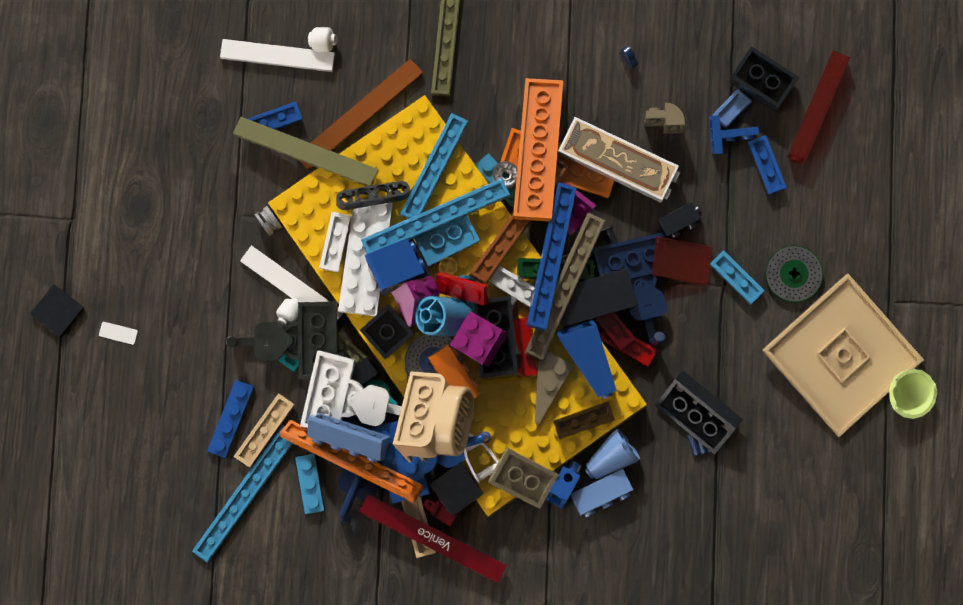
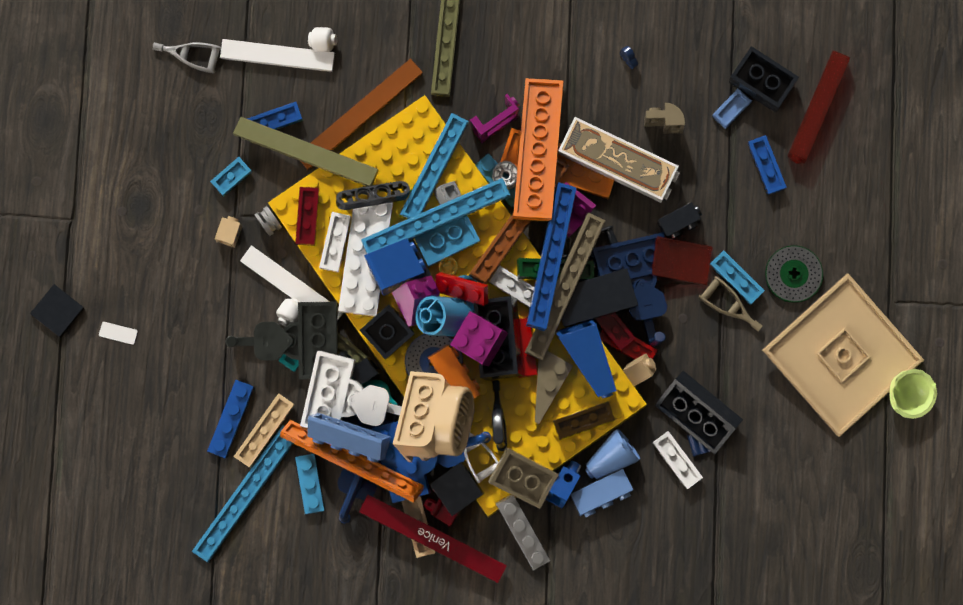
blue bracket [708,115,759,154] -> none
none -> light grey piece [153,42,221,73]
none -> dark azure plate [210,157,252,197]
none -> tan brick [215,216,242,248]
none -> dark red plate [295,187,320,246]
none -> light grey slope [434,181,462,205]
none -> magenta panel [470,94,519,143]
none -> black piece [492,380,507,451]
none -> light grey plate [496,495,550,571]
none -> tan brick [623,354,656,386]
none -> white plate [653,431,703,489]
none -> dark tan piece [699,276,763,332]

